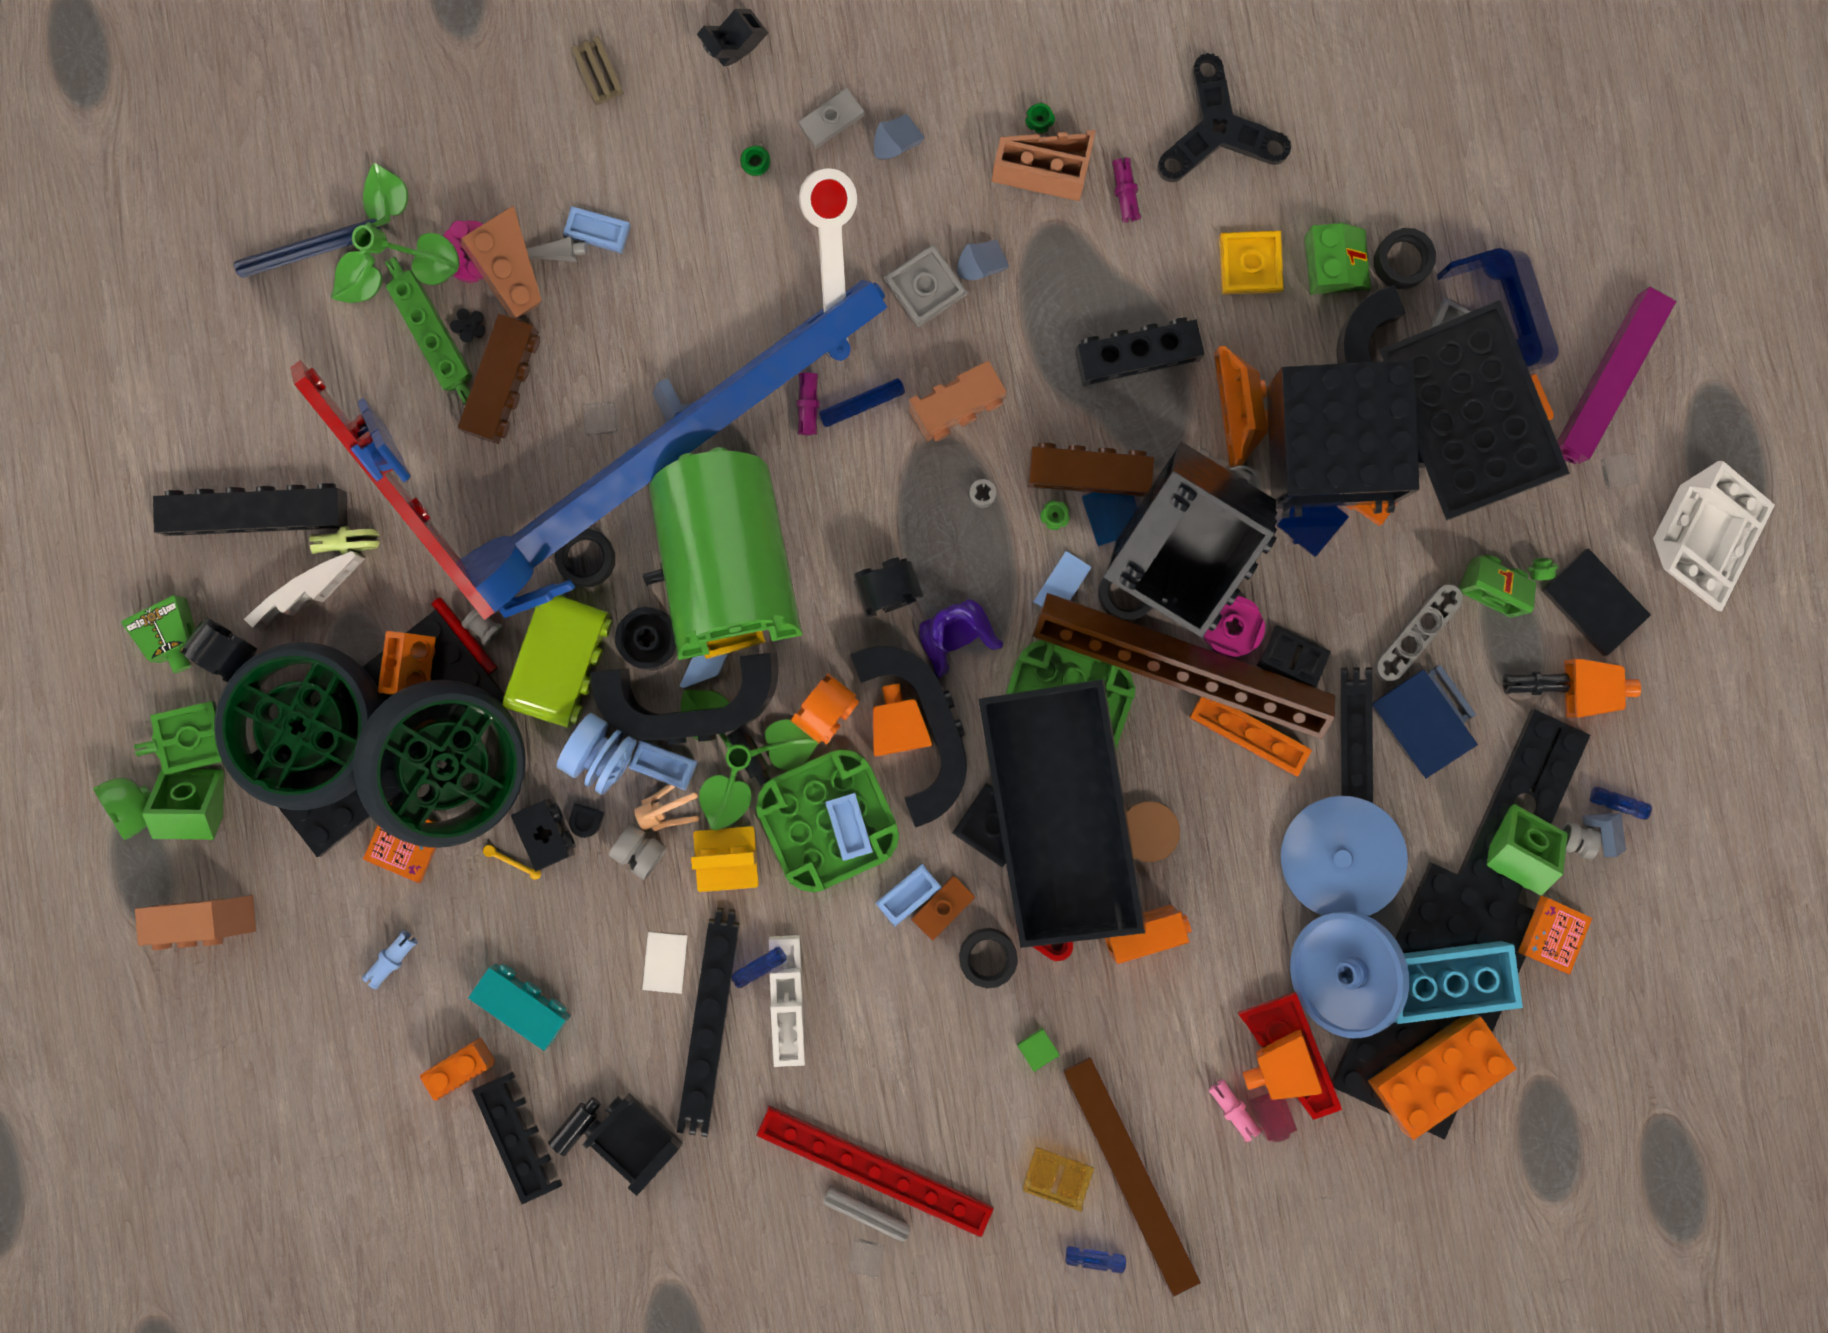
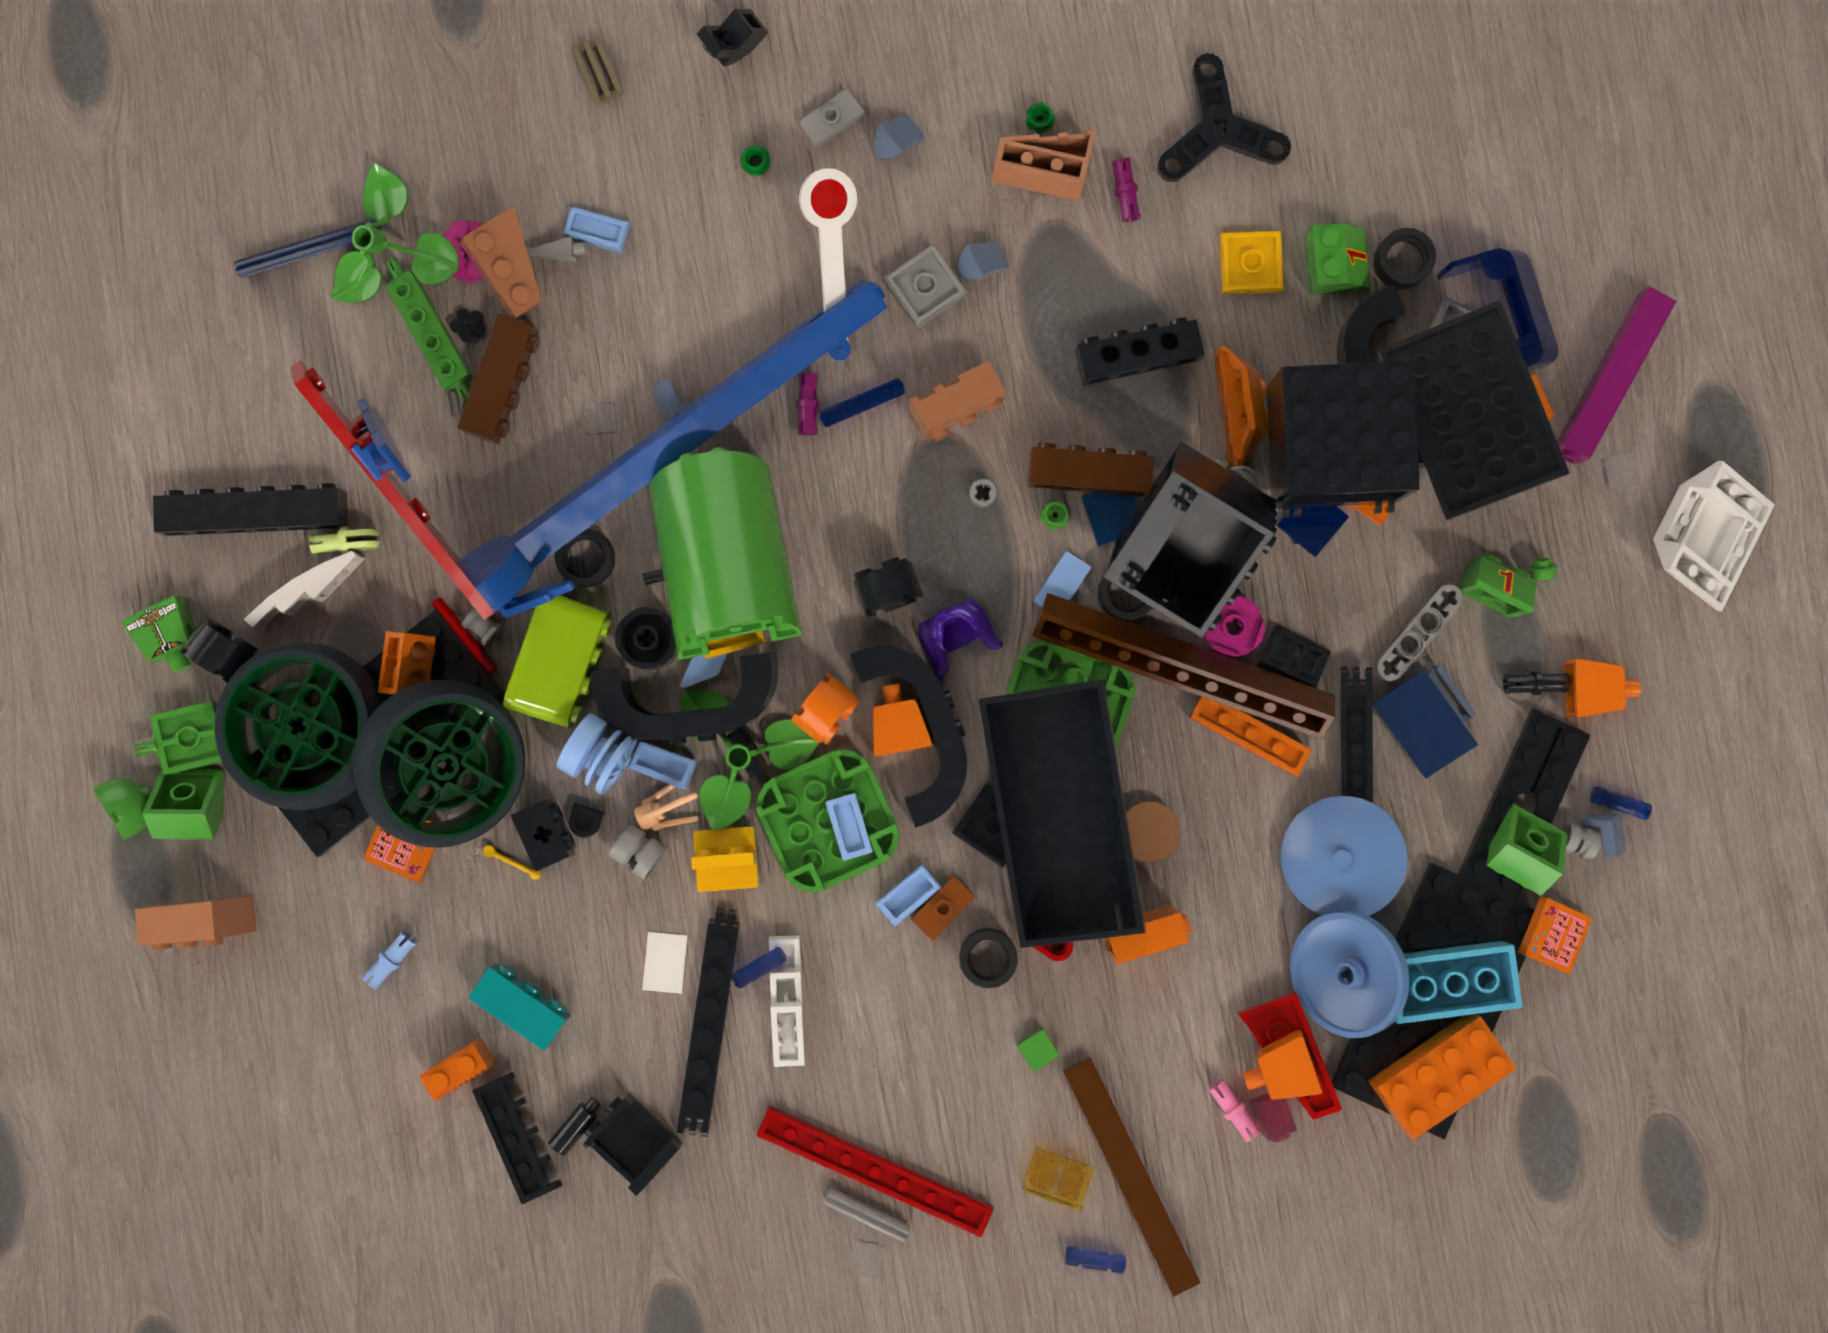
black tile [1541,548,1651,657] -> none

